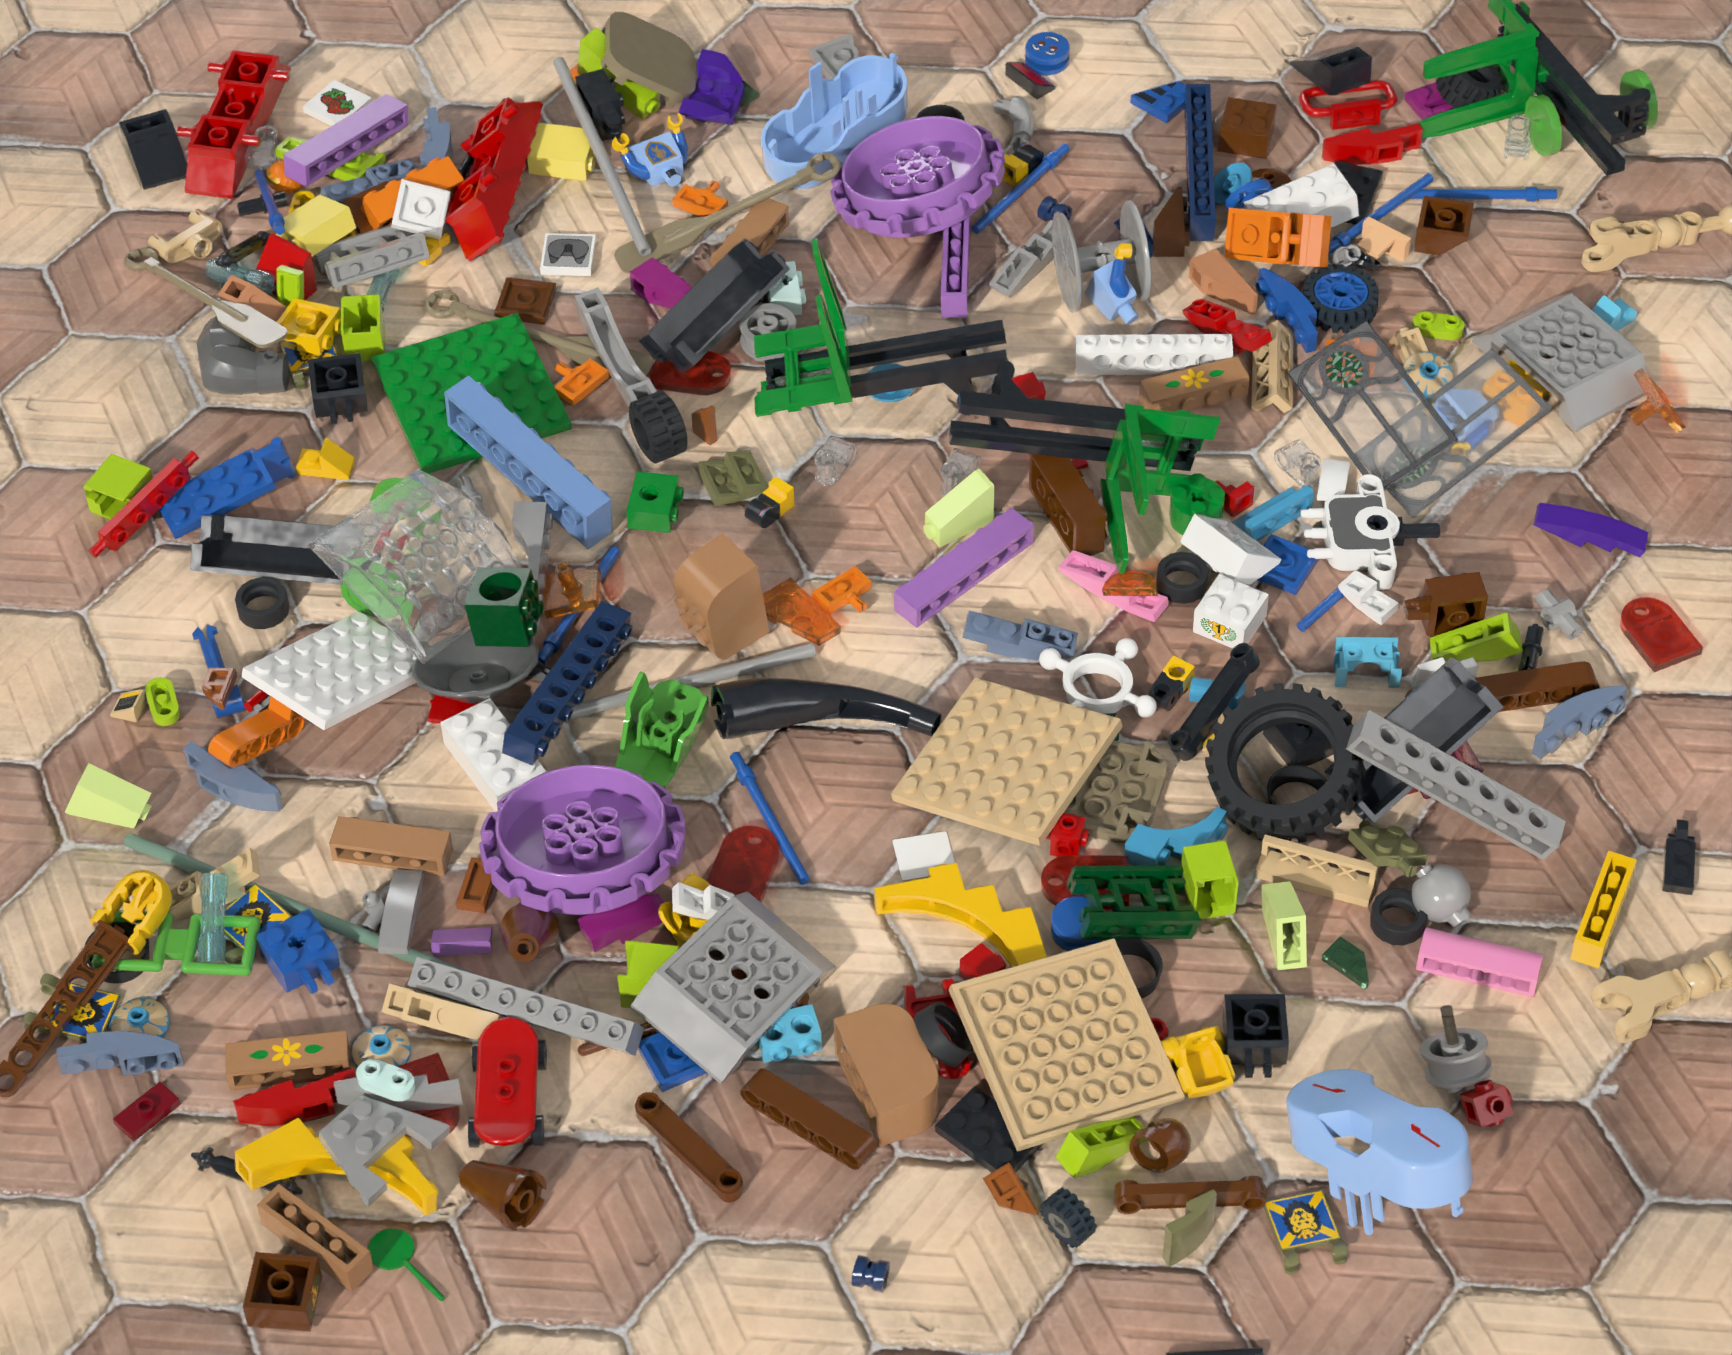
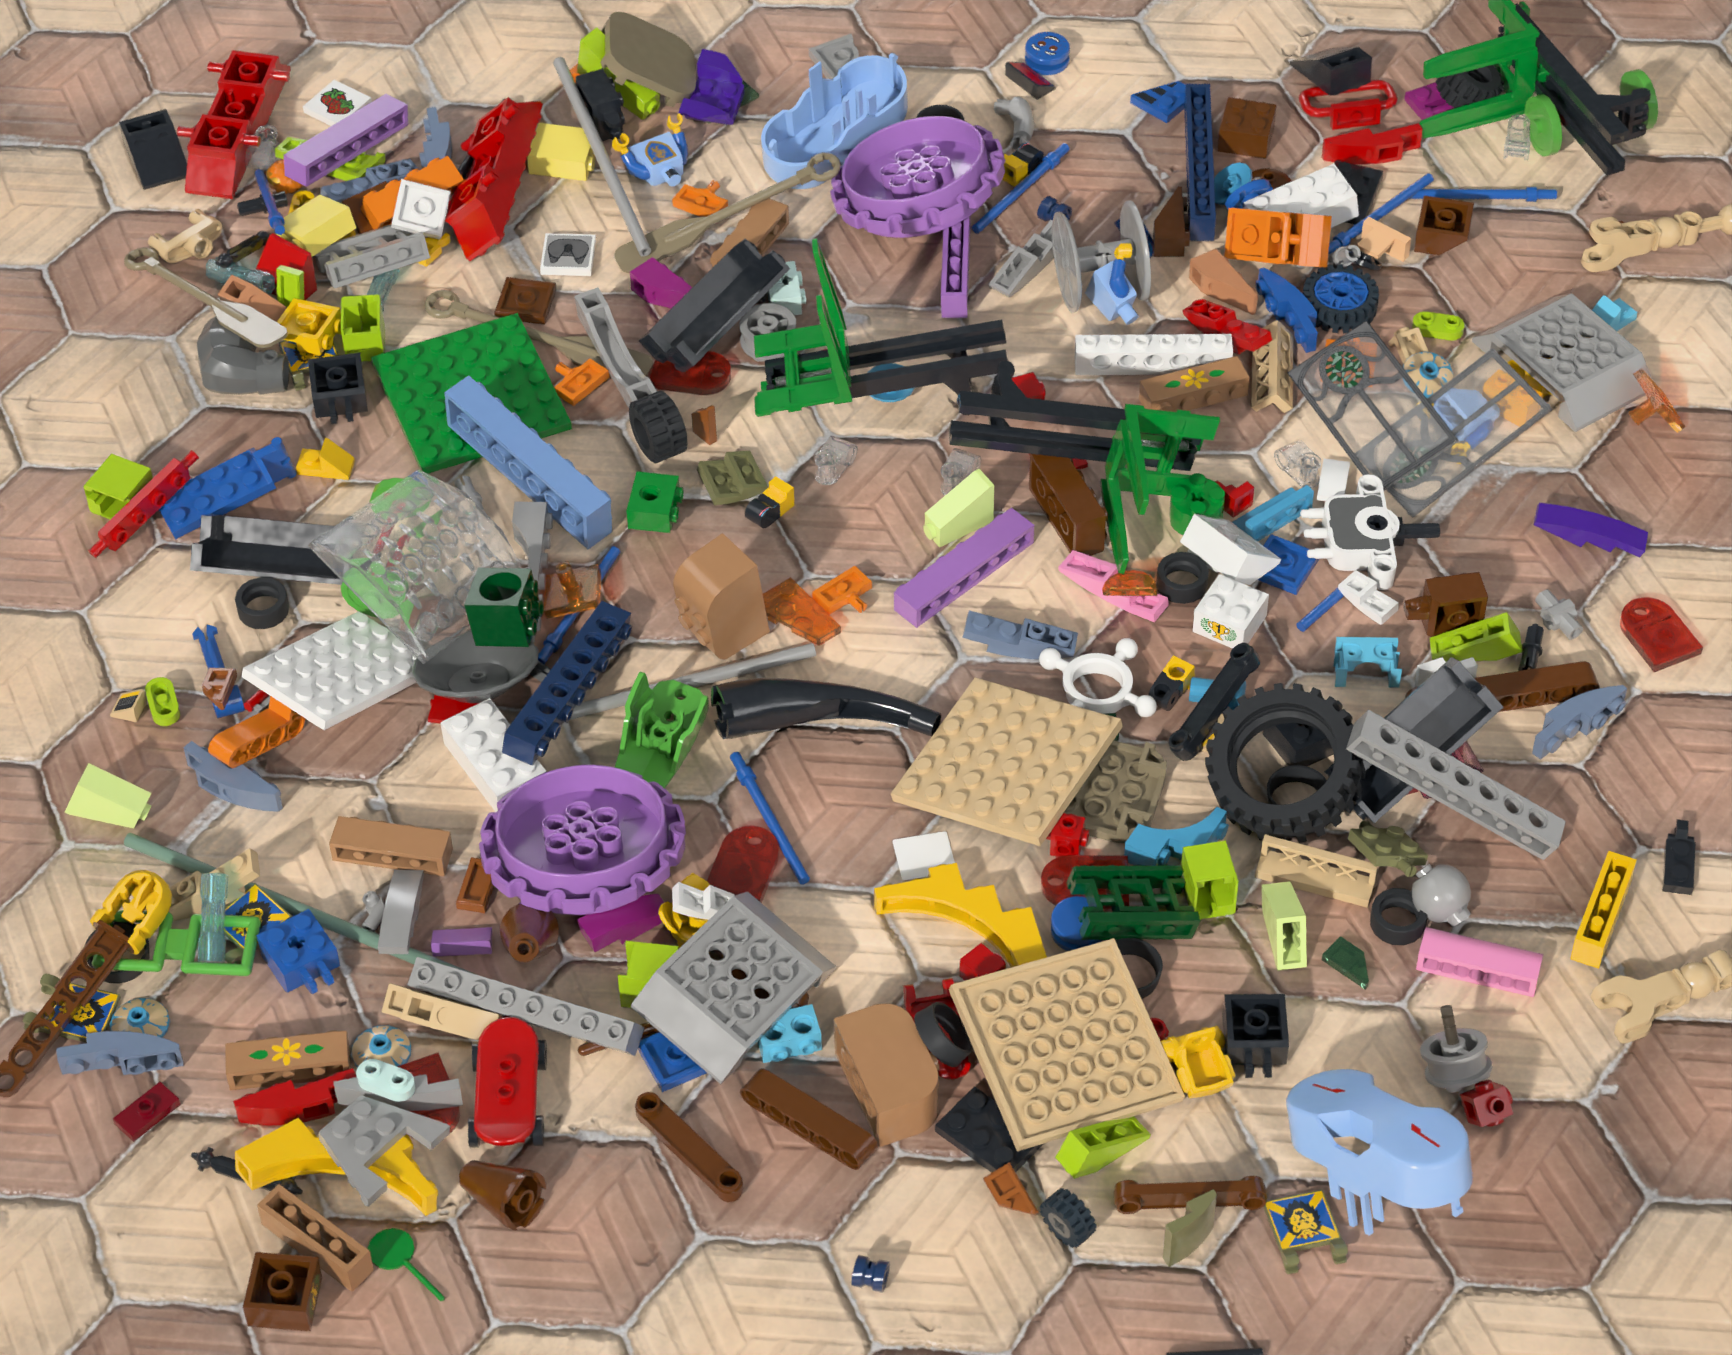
reddish brown helmet [1129,1118,1191,1173] -> none

